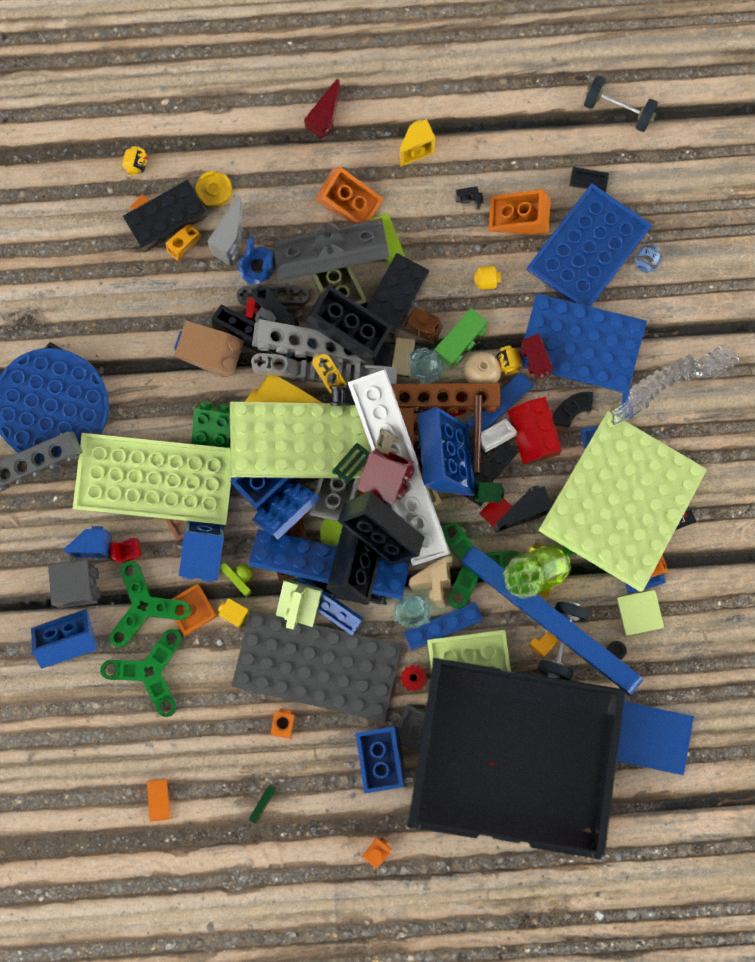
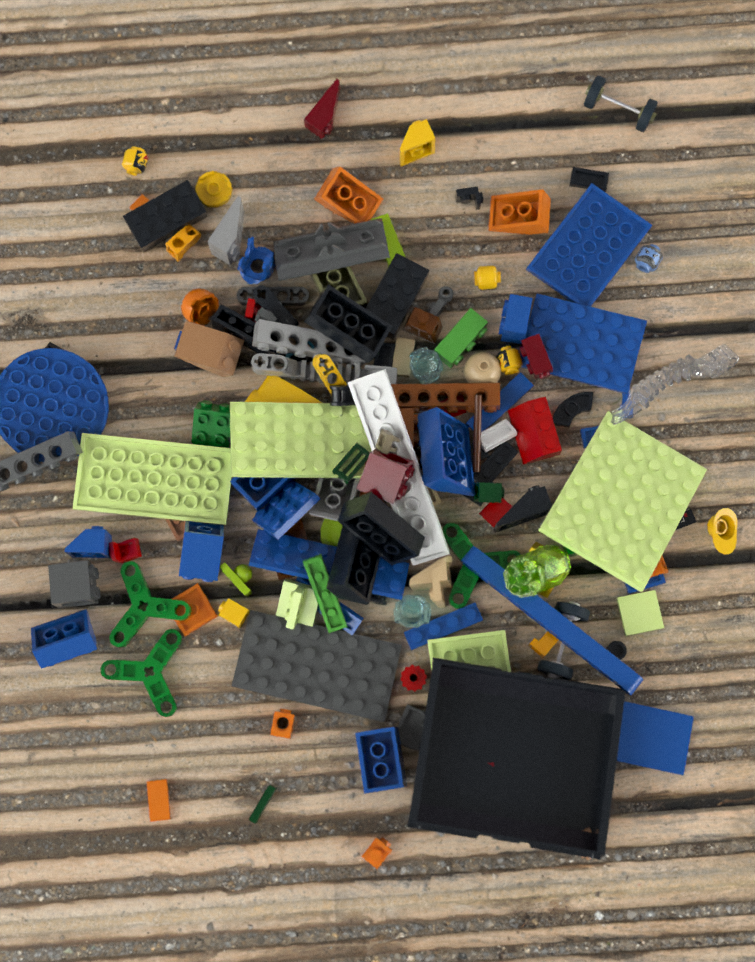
none -> orange cylinder [181,288,219,326]
none -> bright green tile [303,554,347,633]
none -> dark grey plate [427,286,453,317]
none -> blue brick [498,294,533,345]
none -> yellow piece [707,508,738,555]

